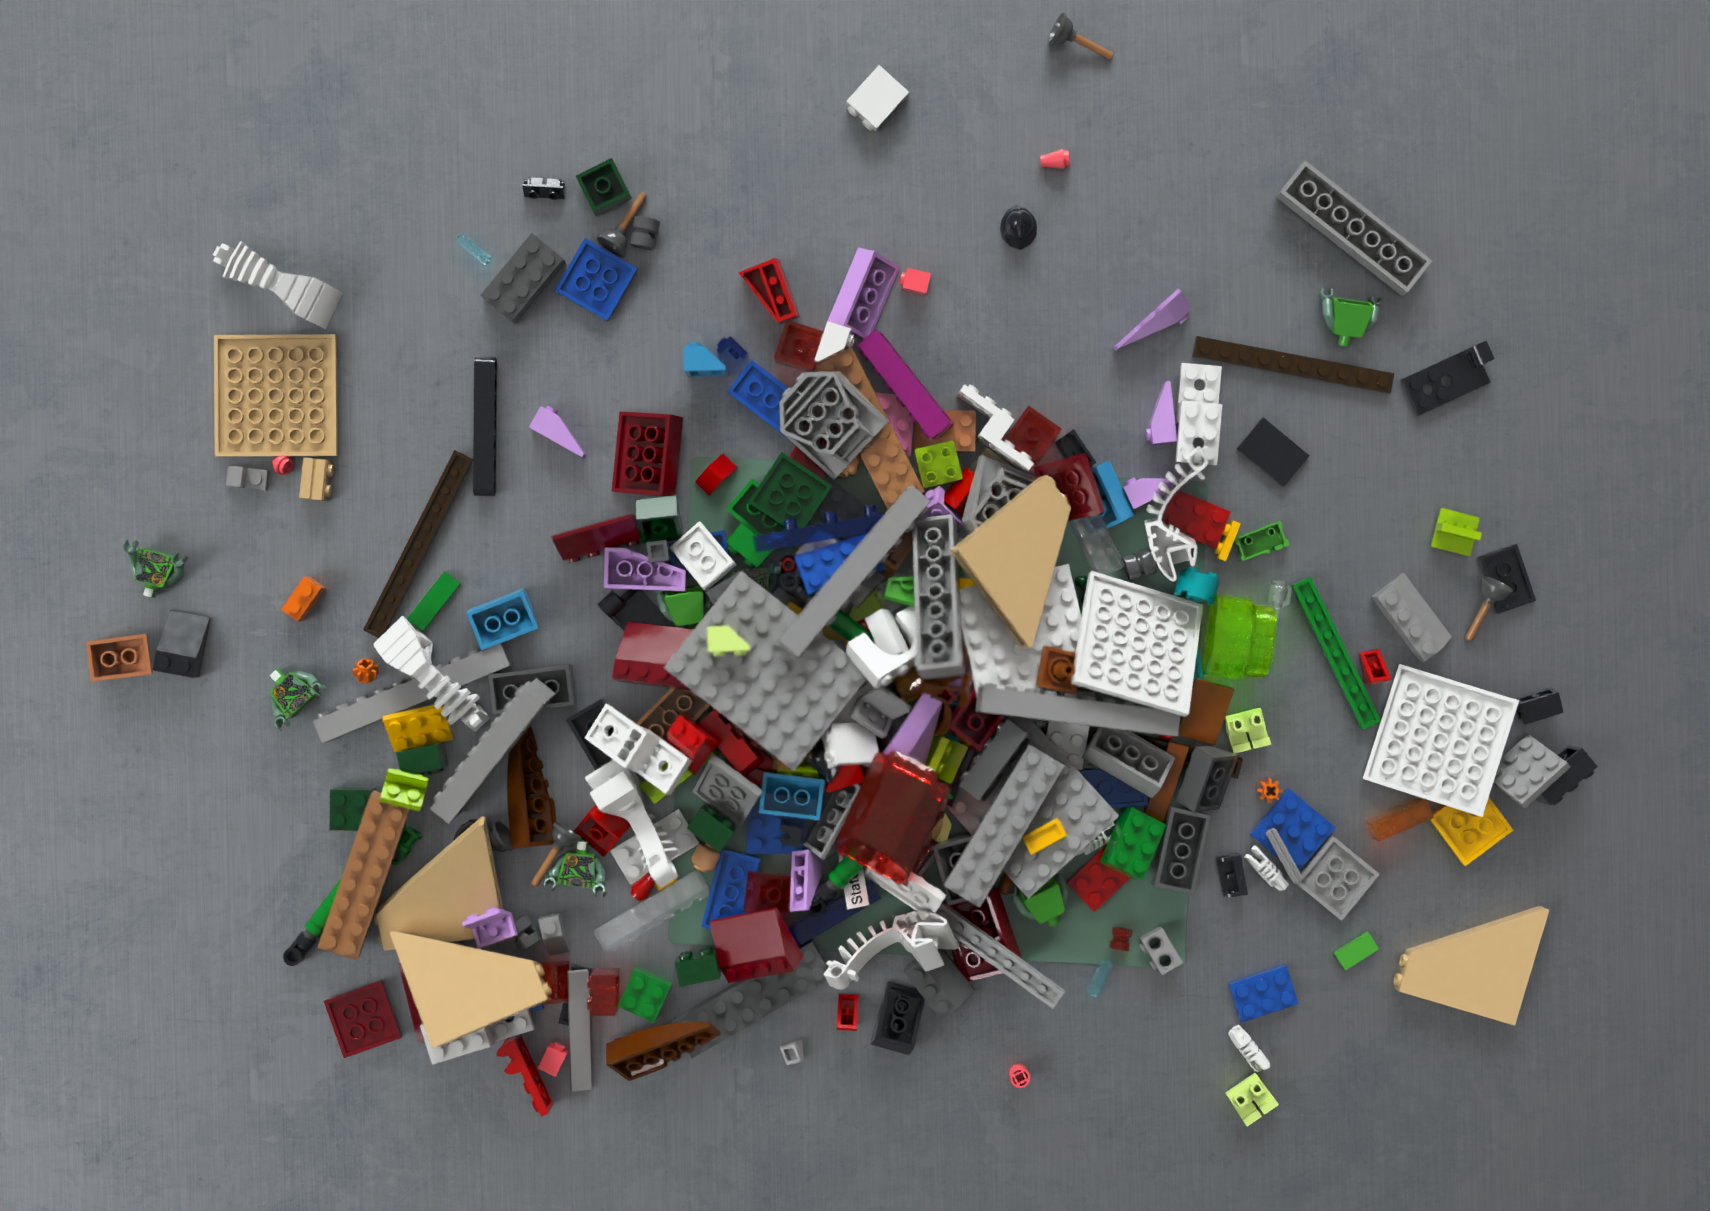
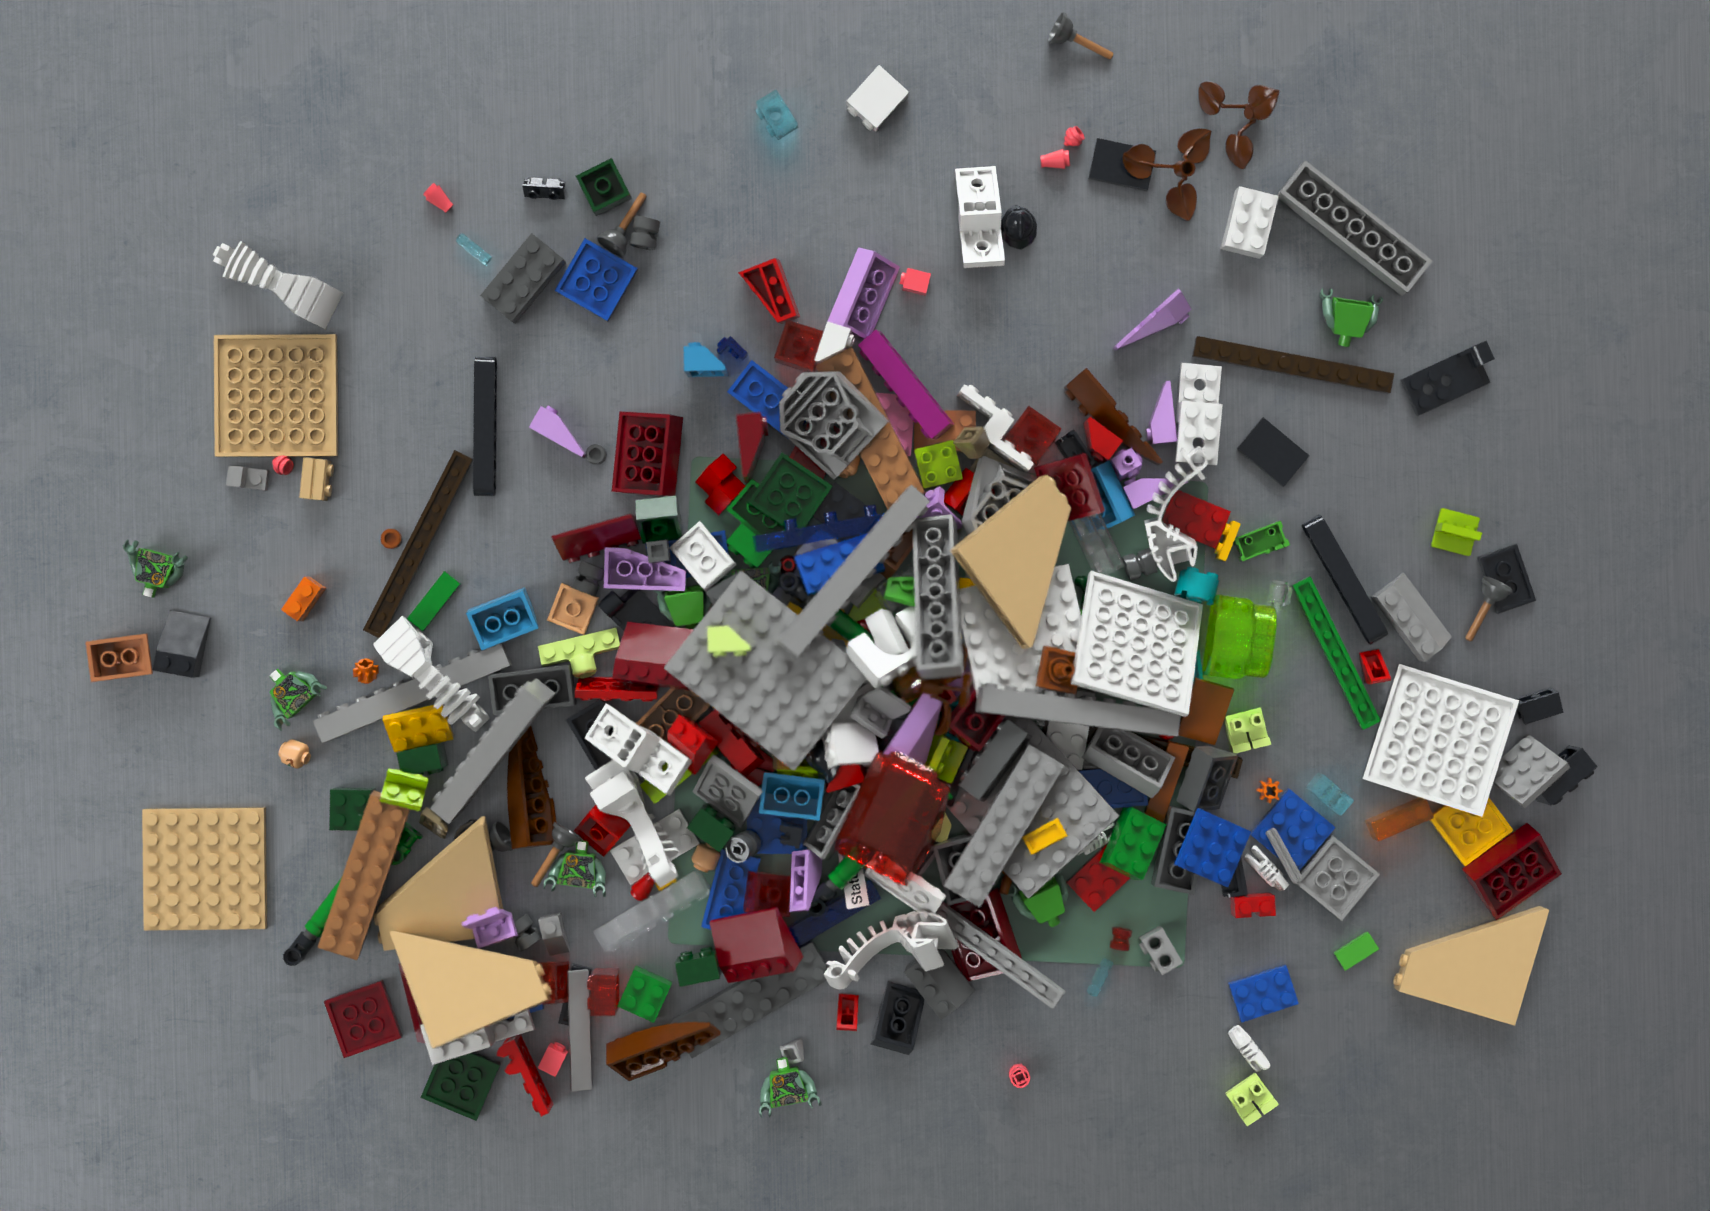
none -> tan plate [142,807,267,931]
none -> light nougat head [278,739,311,769]
none -> dark orange tile [381,529,402,549]
none -> dark tan plate [419,807,448,839]
none -> dark green plate [420,1052,501,1121]
none -> coral cone [423,183,454,213]
none -> yellowish green plate [538,628,620,678]
none -> light nougat tile [547,583,599,635]
none -> dark grey wheel [571,561,604,596]
none -> red plate [575,677,660,702]
none -> dark grey tile [586,444,606,465]
none -> red slope [705,473,745,516]
none -> dark grey wheel [725,830,761,863]
none -> dark red slope [736,412,769,484]
none -> clear light blue brick [755,89,798,140]
none -> torso [759,1057,822,1118]
none -> dark tan slope [953,427,990,459]
none -> white bracket [955,166,1005,268]
none -> coral plate [1064,126,1085,147]
none -> reddish brown wedge [1064,368,1163,466]
none -> red slope [1083,417,1123,463]
none -> black tile [1088,138,1156,191]
none -> lavender brick [1110,448,1143,482]
none -> reddish brown plant [1122,129,1211,221]
none -> blue plate [1174,808,1251,887]
none -> reddish brown plant [1199,81,1280,169]
none -> white brick [1221,186,1279,259]
none -> red brick [1230,892,1276,918]
none -> black beam [1302,514,1388,645]
none -> clear light blue brick [1305,772,1354,816]
none -> dark red slope [1462,823,1561,920]

